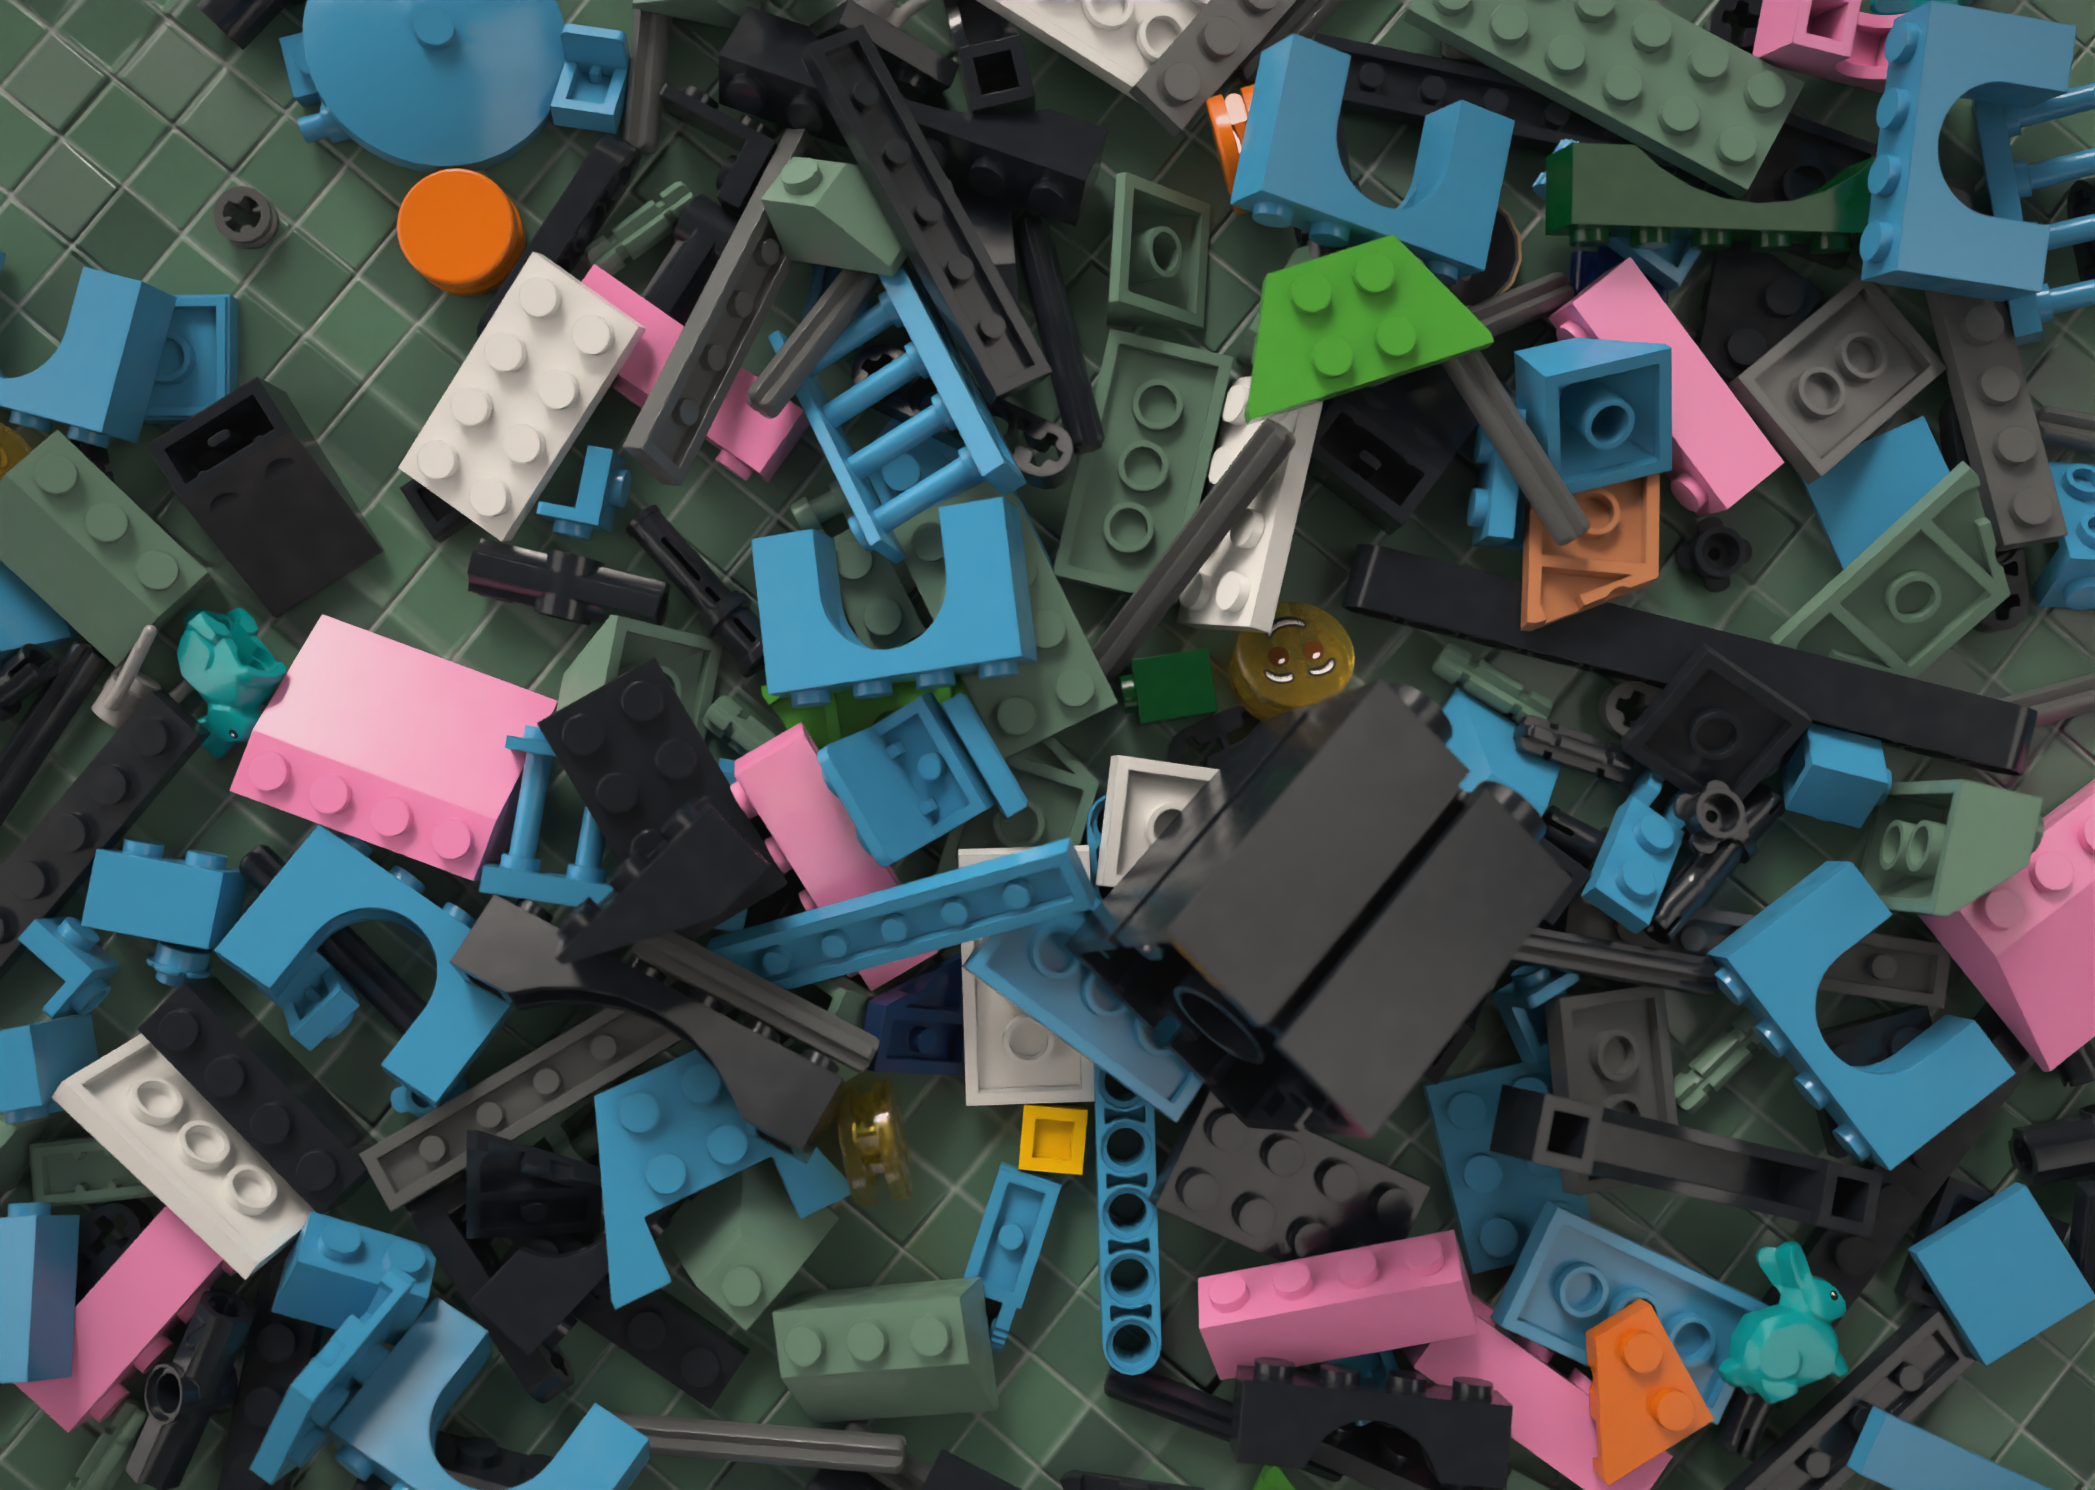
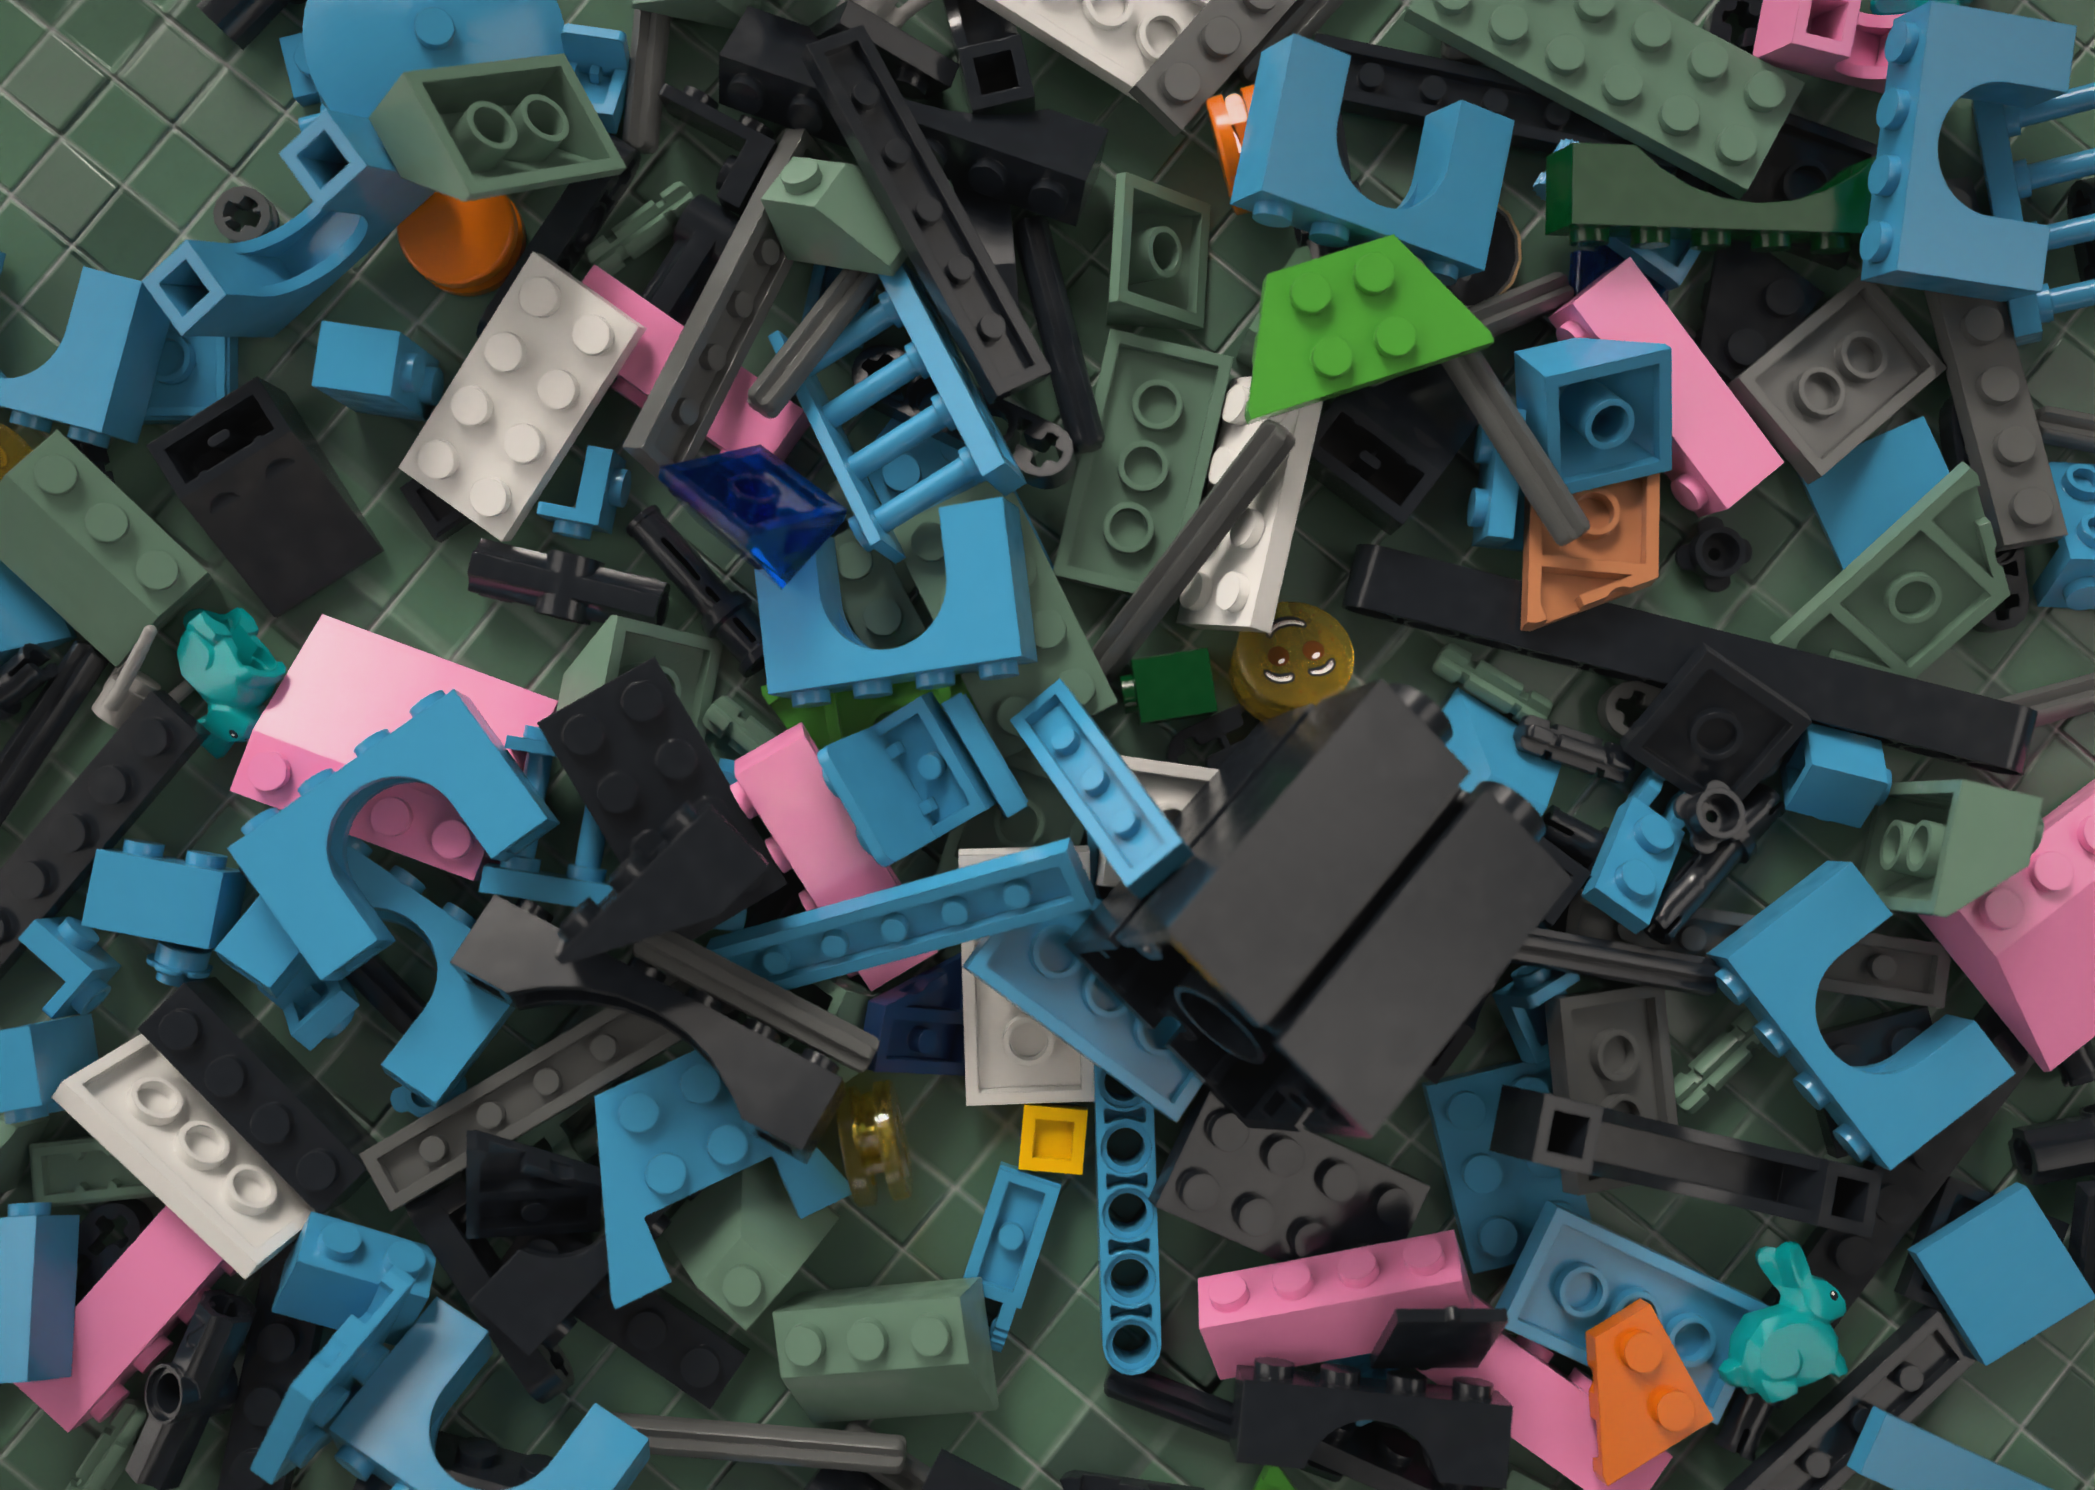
none -> dark azure arch [142,109,436,338]
none -> dark azure arch [227,689,560,981]
none -> dark azure piece [311,320,444,422]
none -> sand green slope [369,53,627,202]
none -> clear blue slope [658,444,847,590]
none -> dark azure plate [1010,678,1195,900]
none -> black piece [1370,1306,1509,1371]

